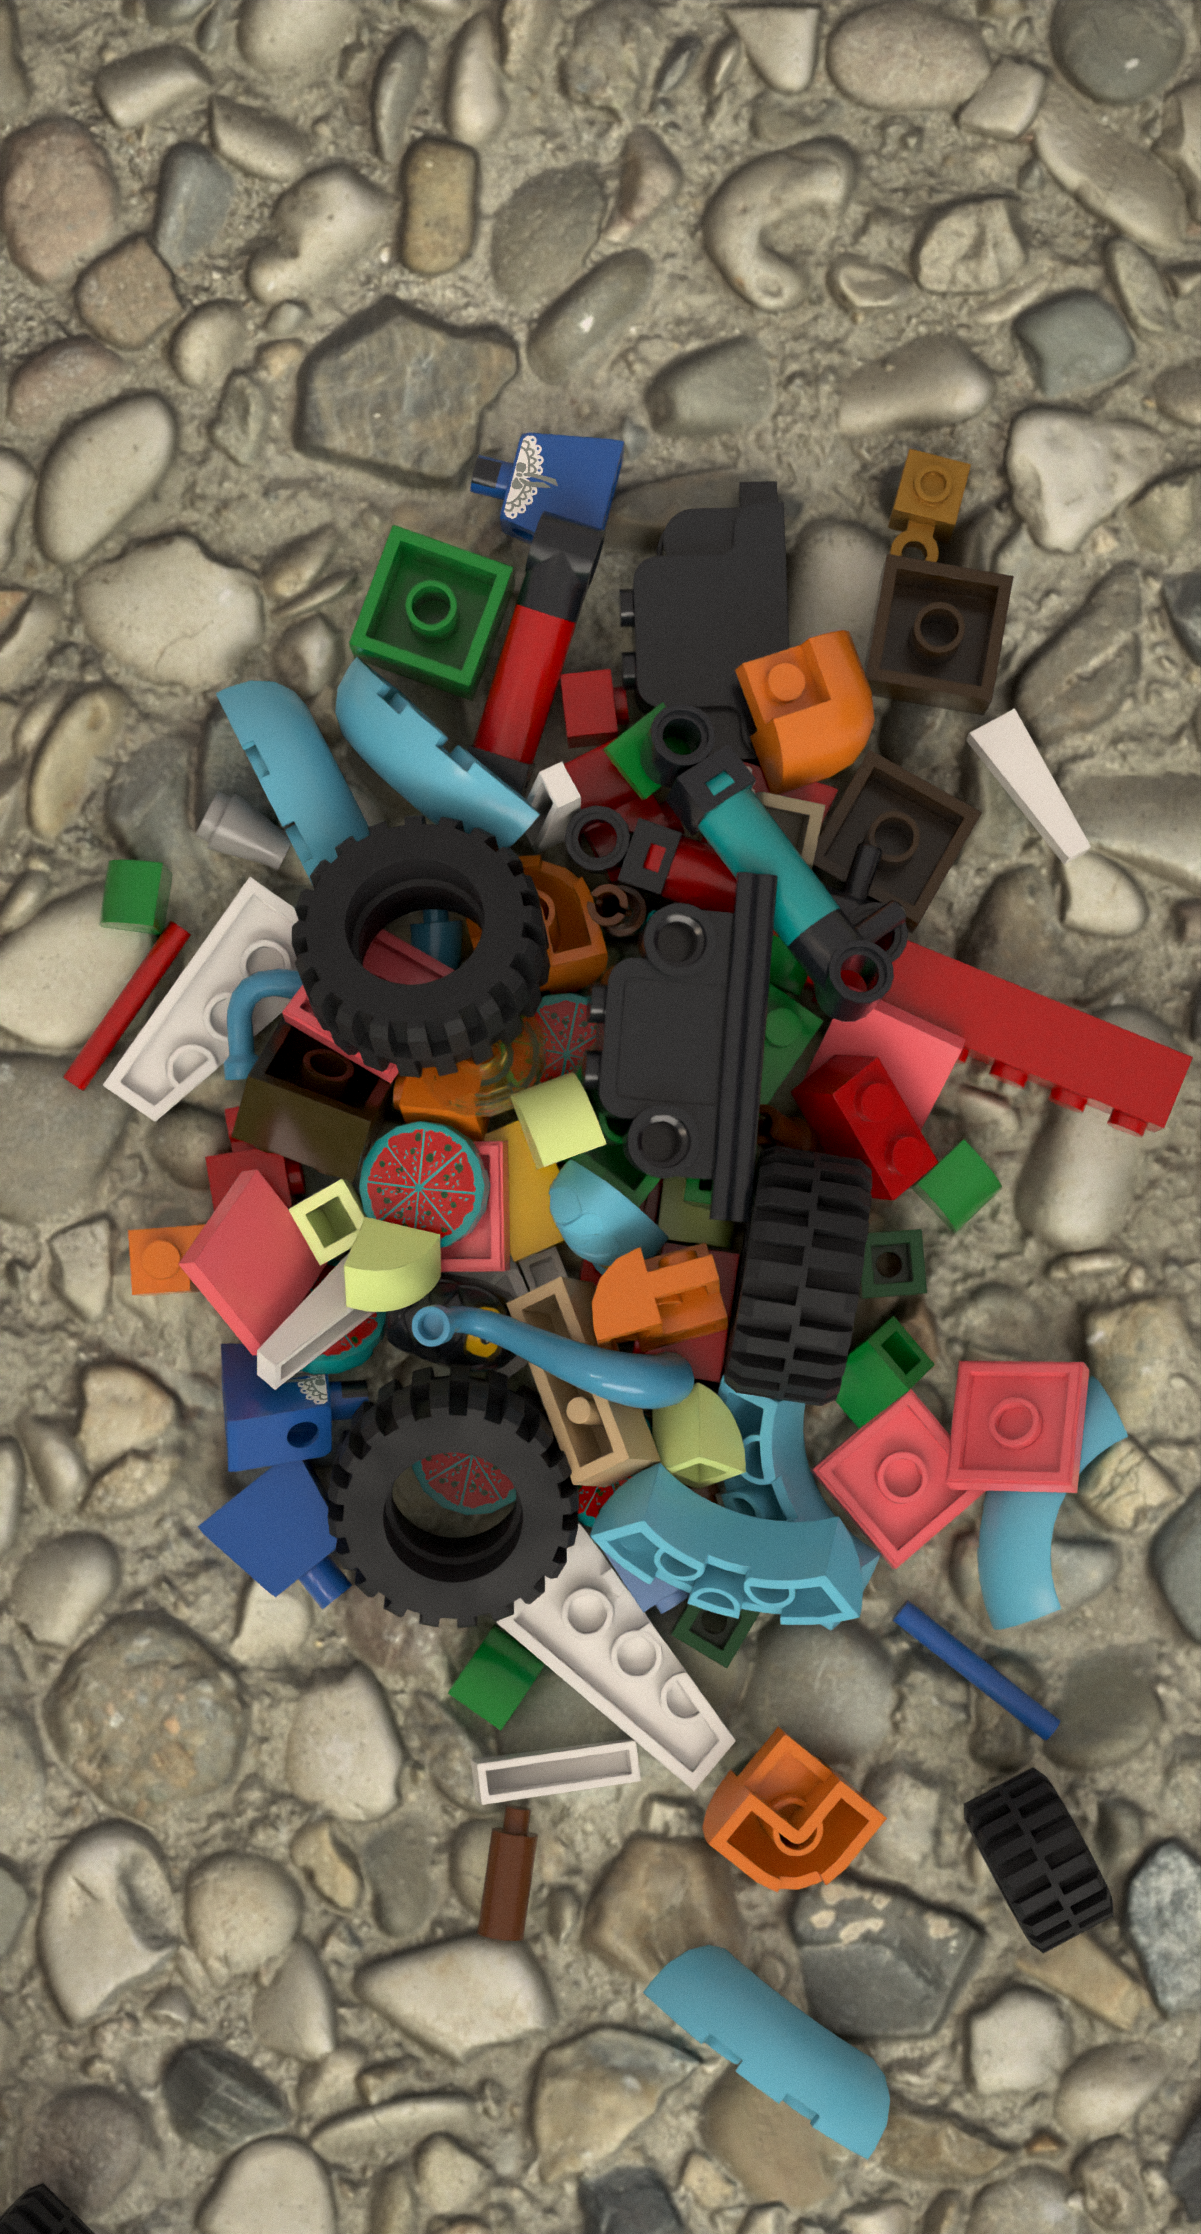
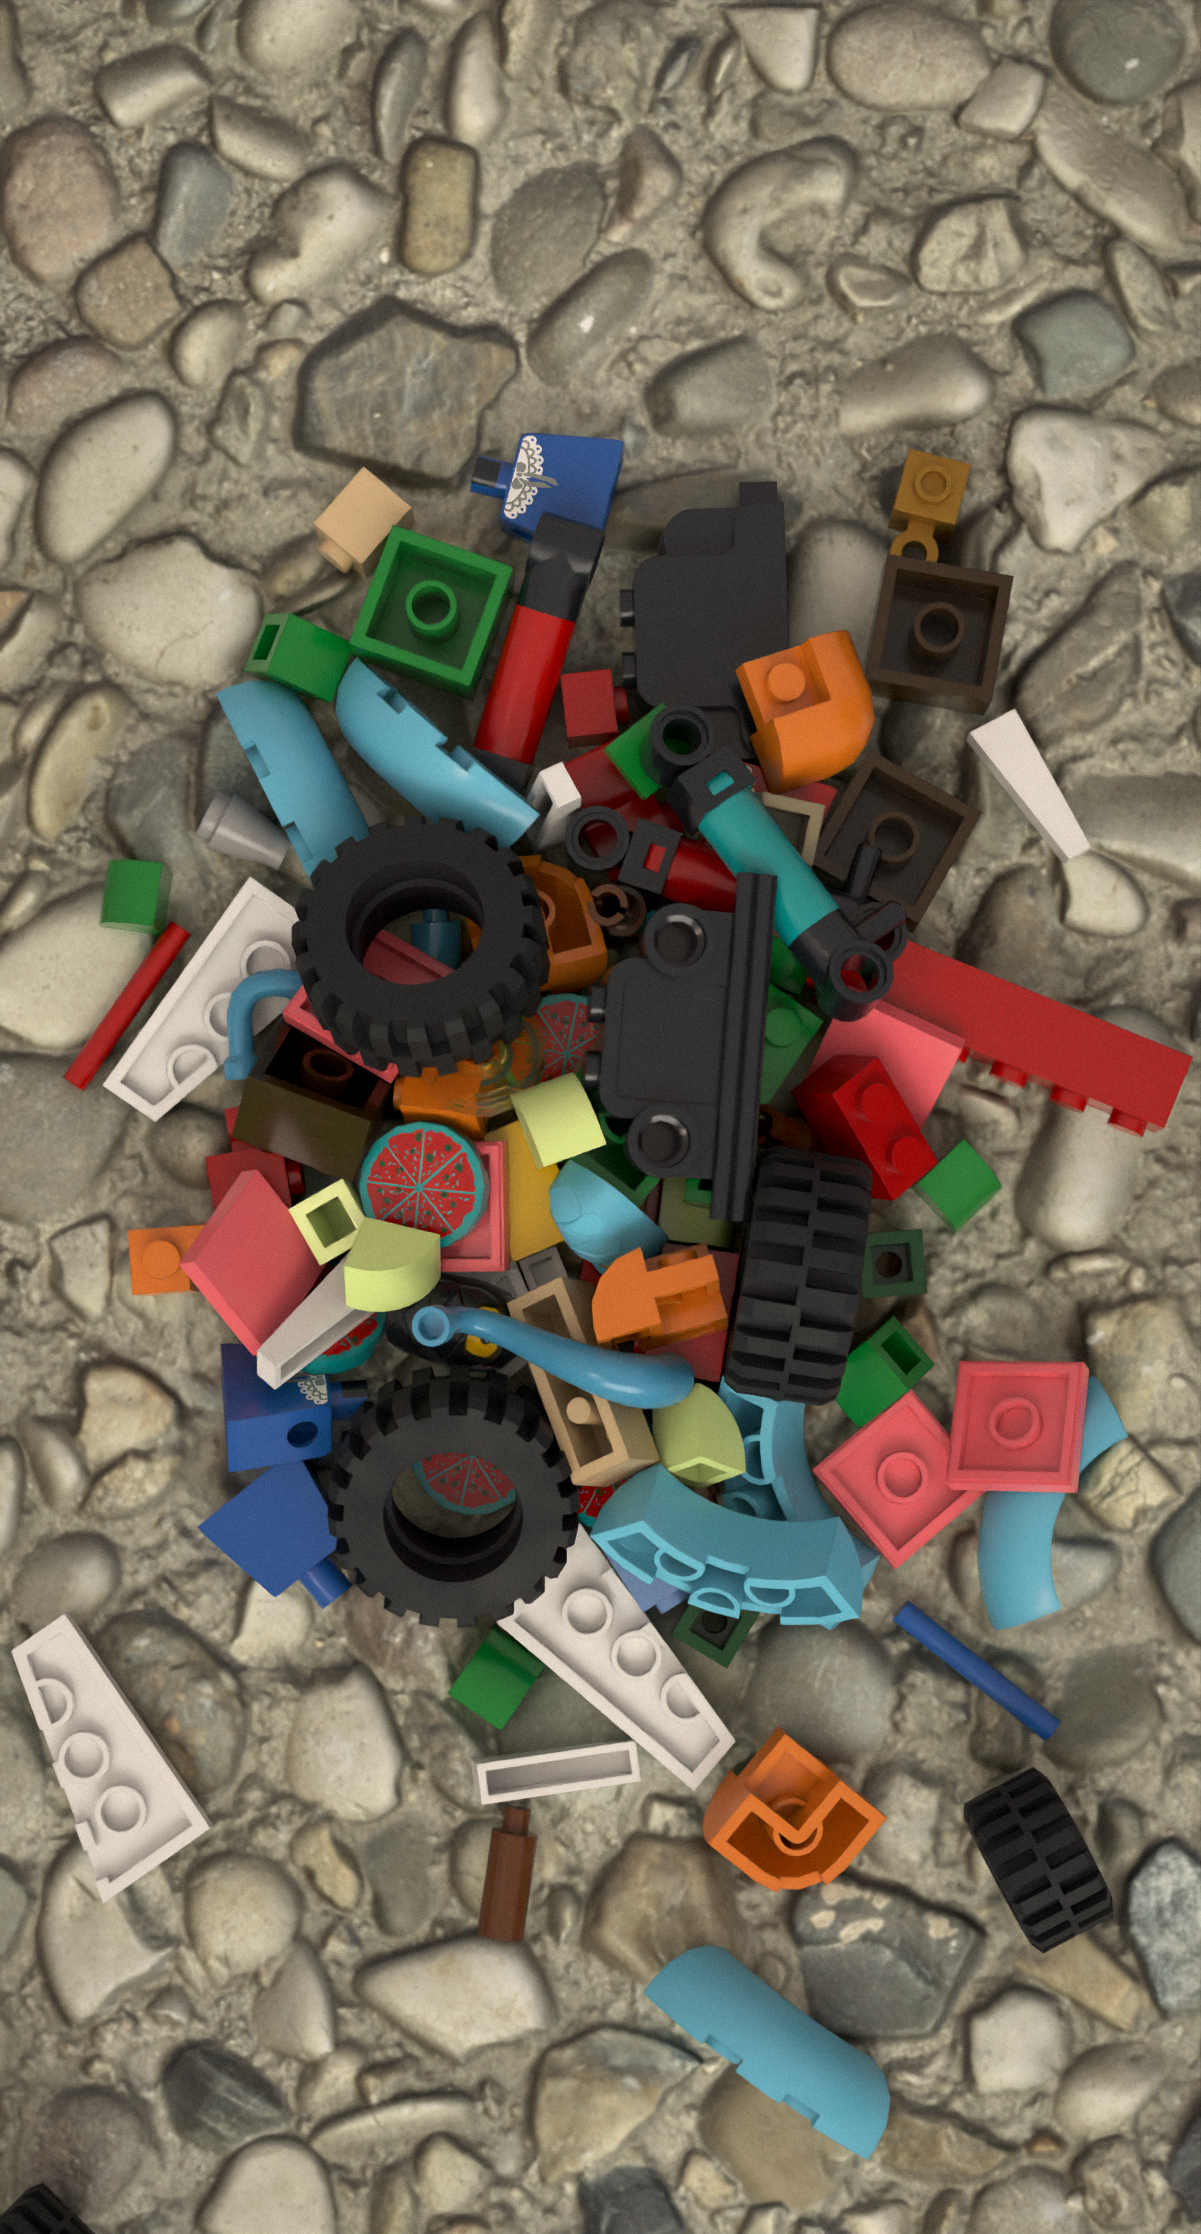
none -> white wing [11,1612,213,1903]
none -> green brick [243,613,352,703]
none -> tan brick [314,466,415,578]

